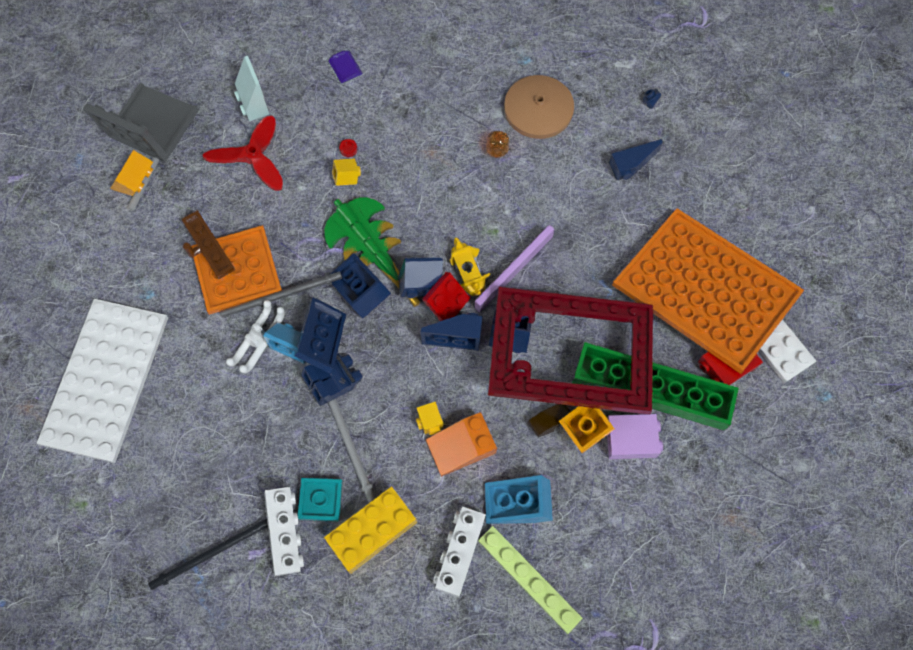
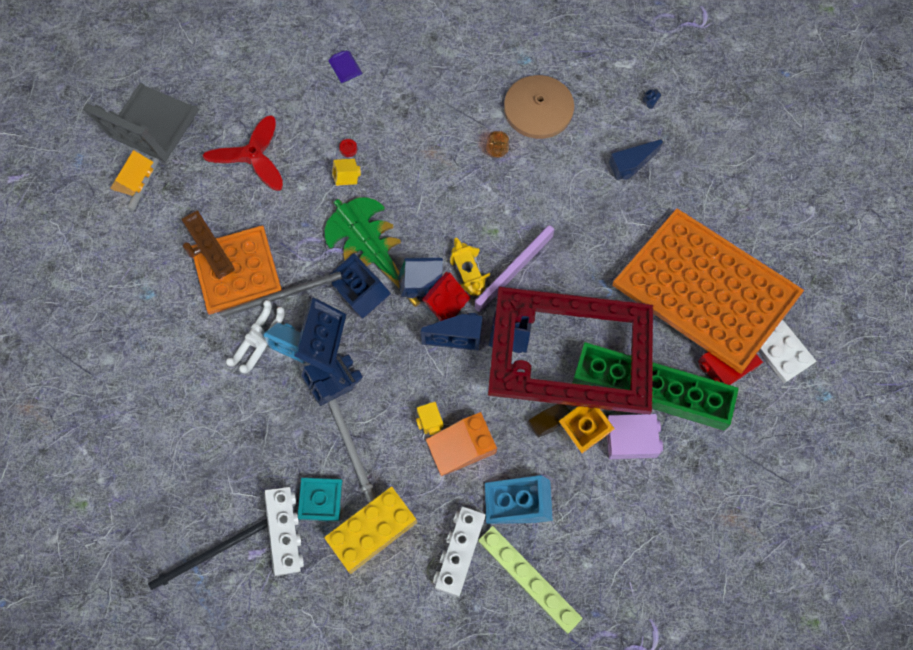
white plate [37,299,168,463] -> none
light aqua slope [234,56,269,121] -> none

